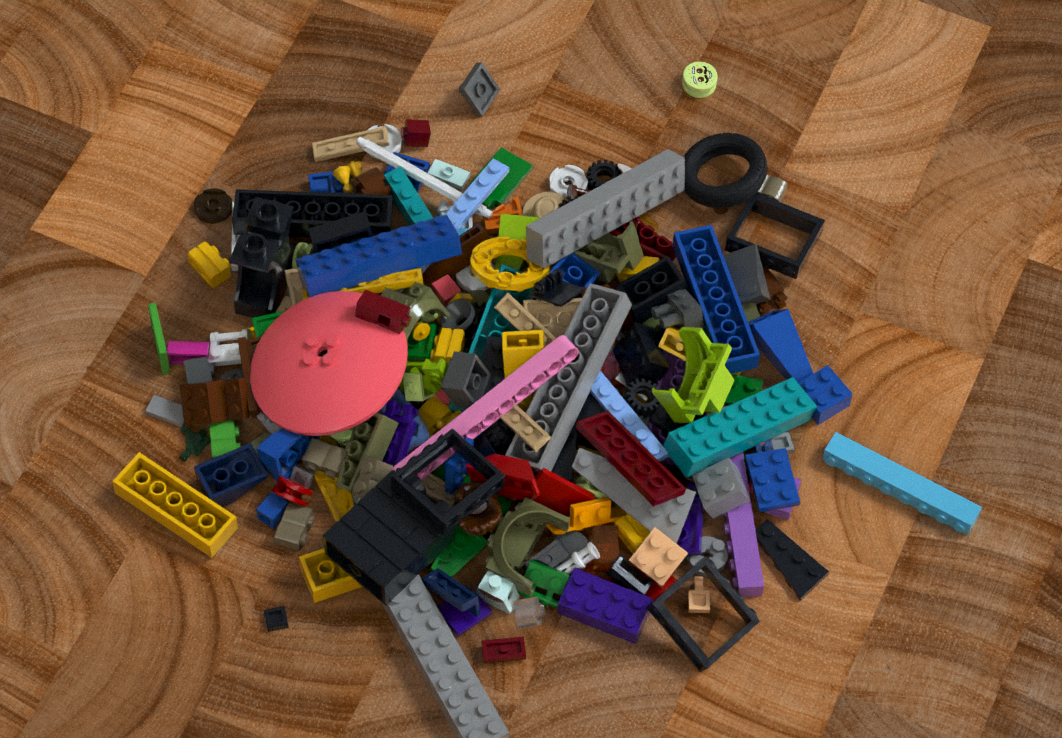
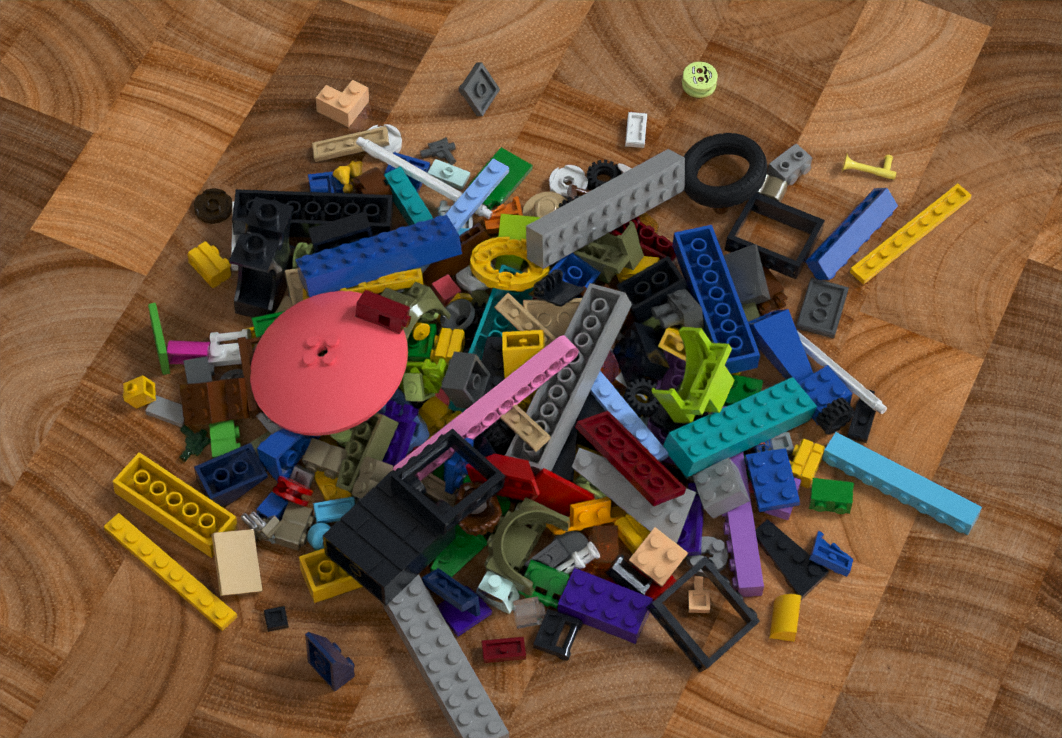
dark red brick [401,119,431,147] -> none
none -> yellow plate [104,513,237,631]
none -> yellow brick [123,375,156,409]
none -> tan tile [211,529,262,596]
none -> piece [241,512,283,544]
none -> dark blue slope [305,632,355,691]
none -> medium azure head [307,523,331,551]
none -> medium azure tile [313,496,355,524]
none -> light nougat brick [316,80,369,127]
none -> dark grey piece [420,137,456,165]
none -> black plate [533,609,583,661]
none -> white plate [625,112,647,148]
none -> light grey brick [767,144,812,186]
none -> yellow brick [769,594,801,642]
none -> yellow brick [789,439,825,489]
none -> dark grey tile [796,278,849,338]
none -> white piece [797,331,887,414]
none -> brick [805,188,898,280]
none -> green brick [809,478,854,514]
none -> blue wing [809,531,853,577]
none -> black tyre [816,398,855,434]
none -> light yellow piece [842,153,896,180]
none -> black hinge [847,389,876,443]
none -> yellow plate [850,183,972,285]

